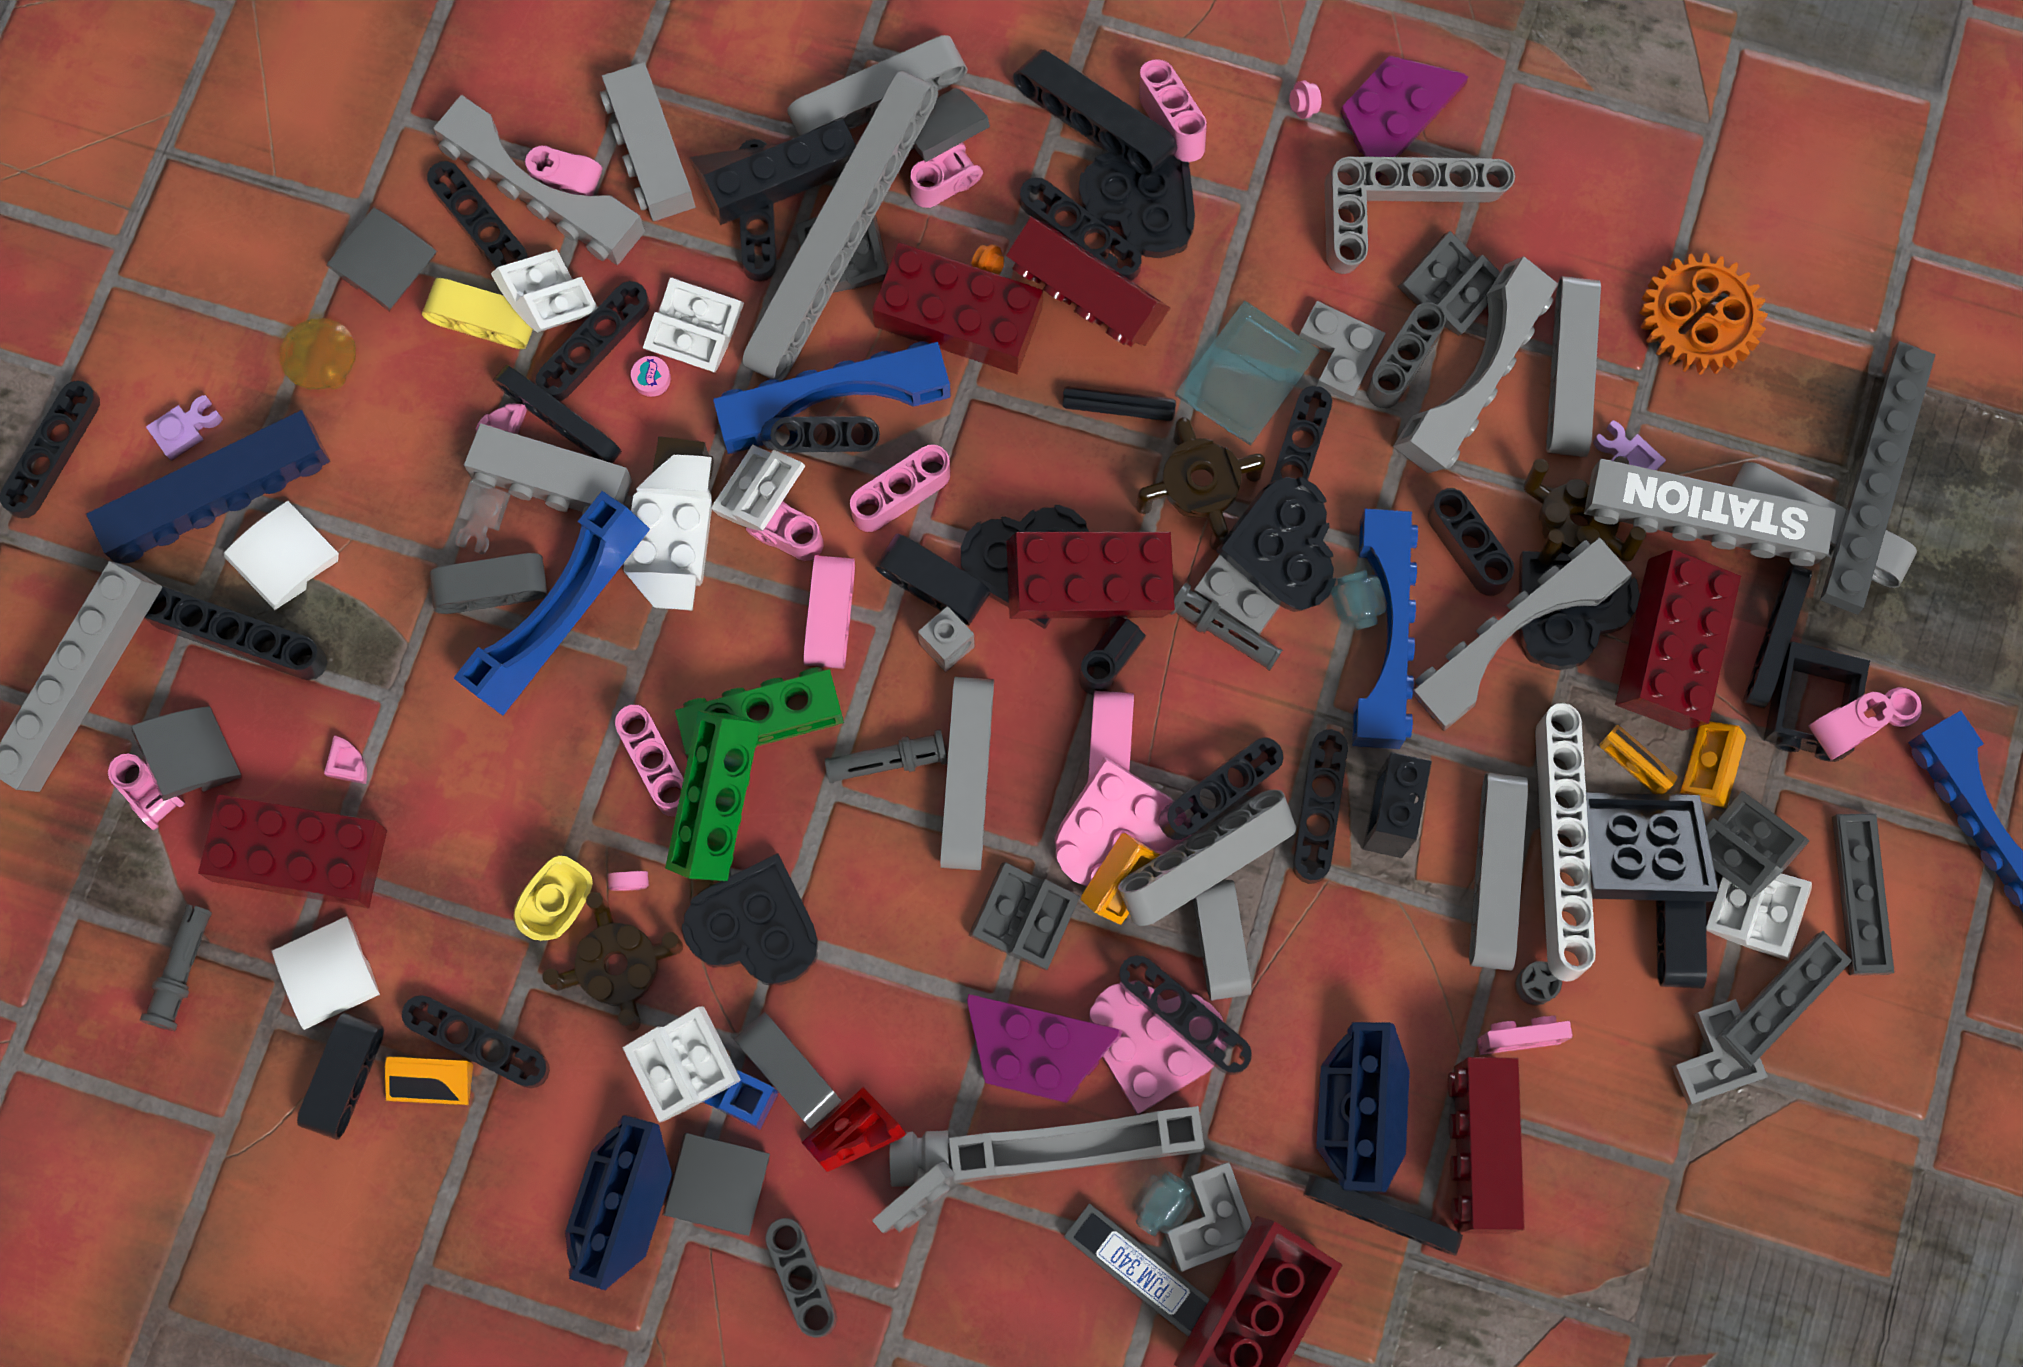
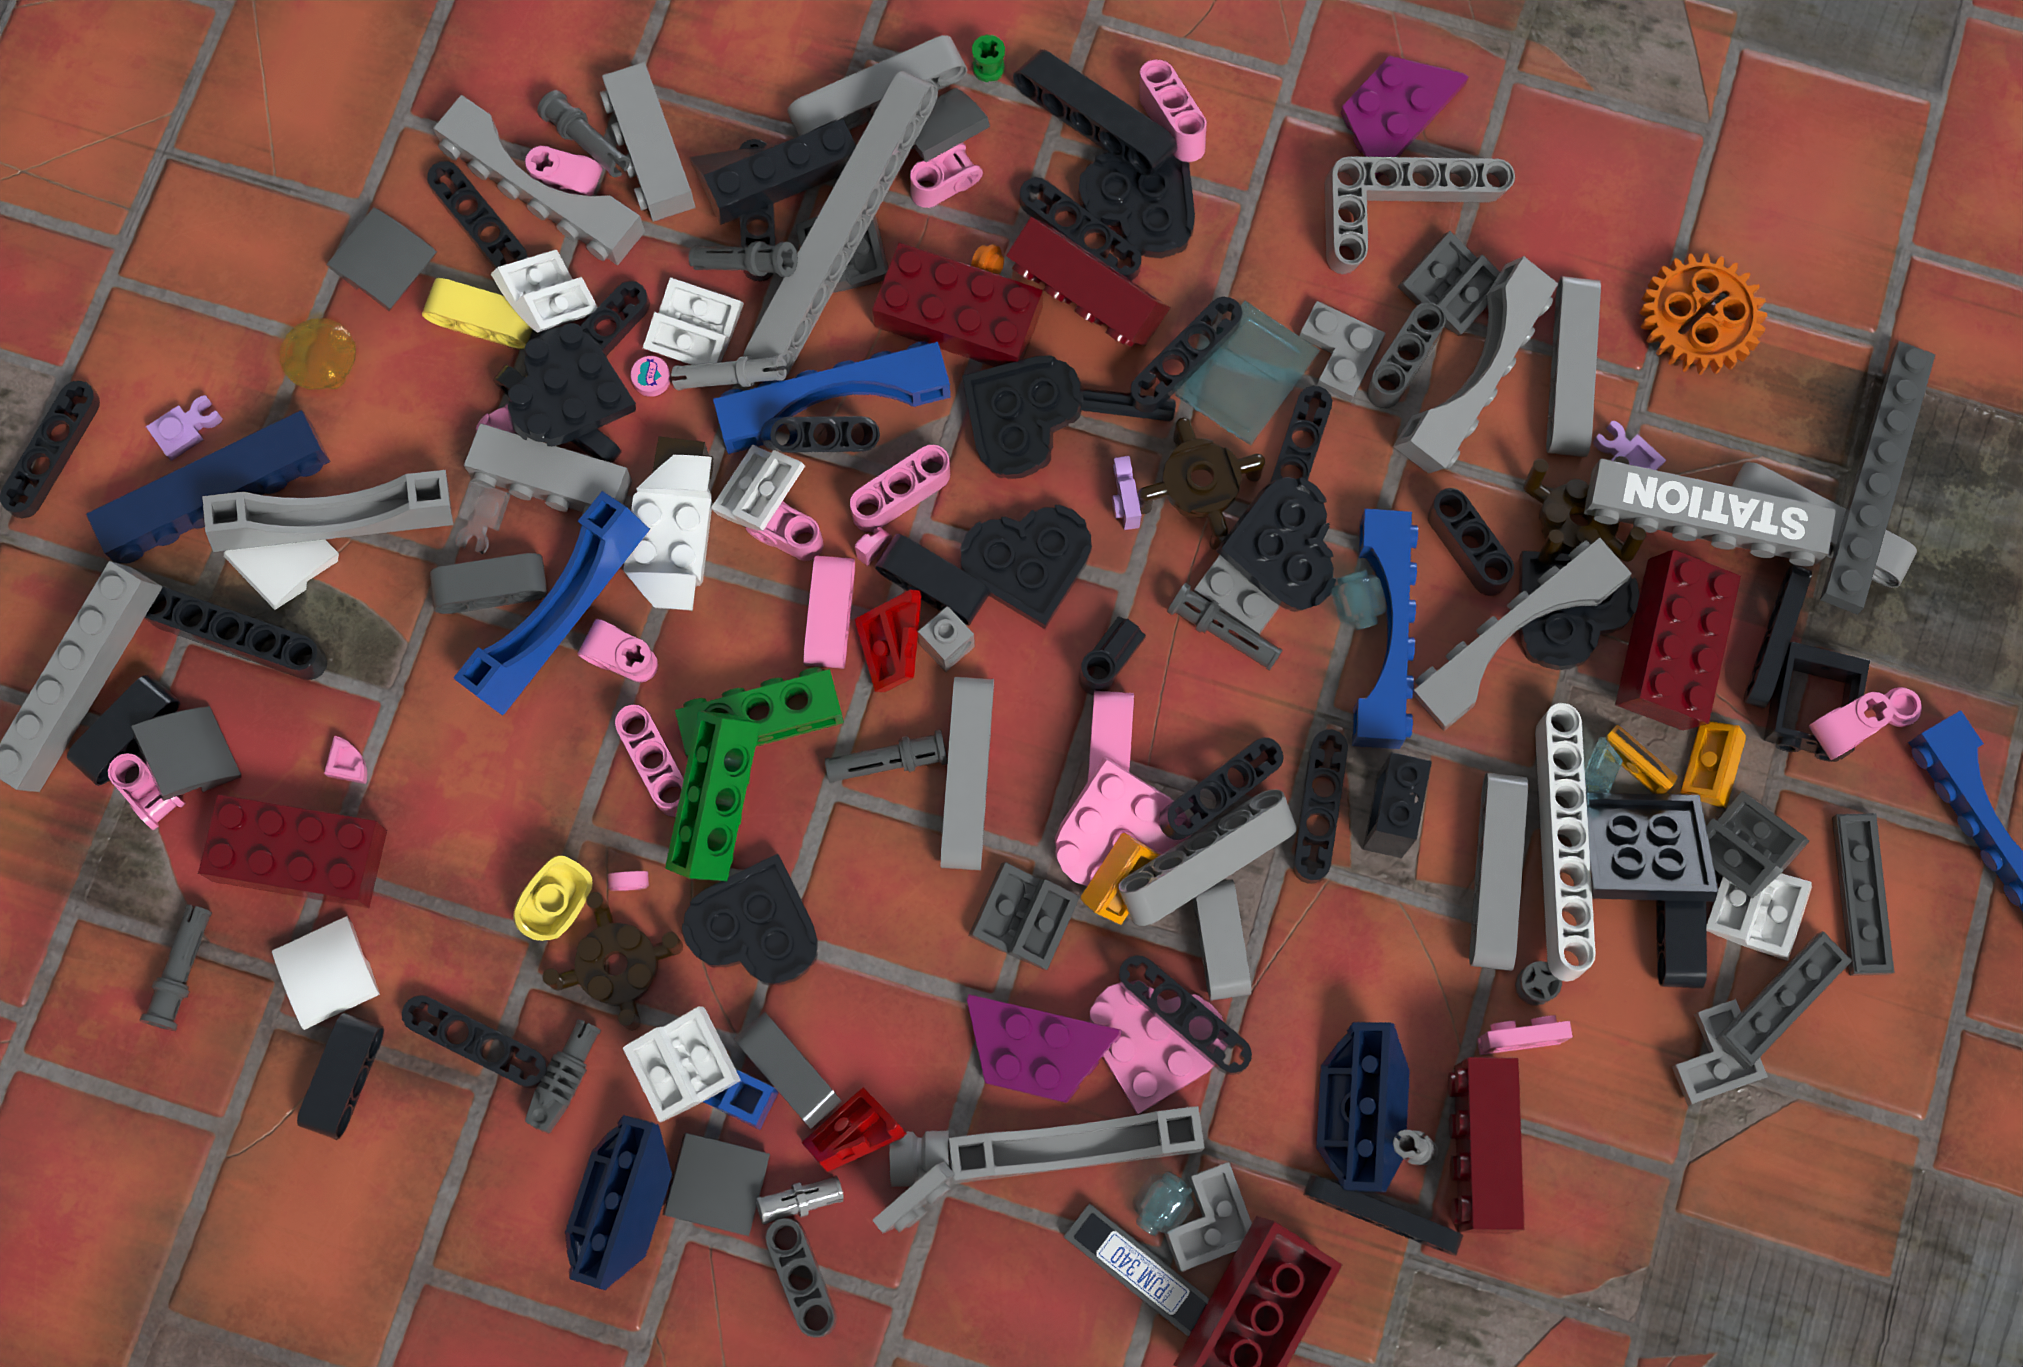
light orange slope [385,1057,473,1105] -> none
dark red brick [1006,532,1175,619] -> none
bright pink plate [1289,80,1321,119] -> none
none -> black beam [67,674,180,786]
none -> light grey arch [202,470,453,552]
none -> black plate [508,323,636,447]
none -> dark grey hinge [525,1019,601,1134]
none -> dark grey pin [537,90,630,177]
none -> bright pink piece [577,619,658,683]
none -> light grey pin [671,355,787,390]
none -> dark grey pin [689,241,798,277]
none -> light grey pin [756,1175,844,1225]
none -> red wing [854,590,921,692]
none -> bright pink tile [855,527,892,566]
none -> black plate [962,355,1083,479]
none -> green bush [972,35,1005,82]
none -> lavender plate [1112,456,1141,530]
none -> black beam [1130,296,1242,413]
none -> light grey pin [1393,1130,1438,1165]
none -> clear light blue slope [1585,737,1623,793]

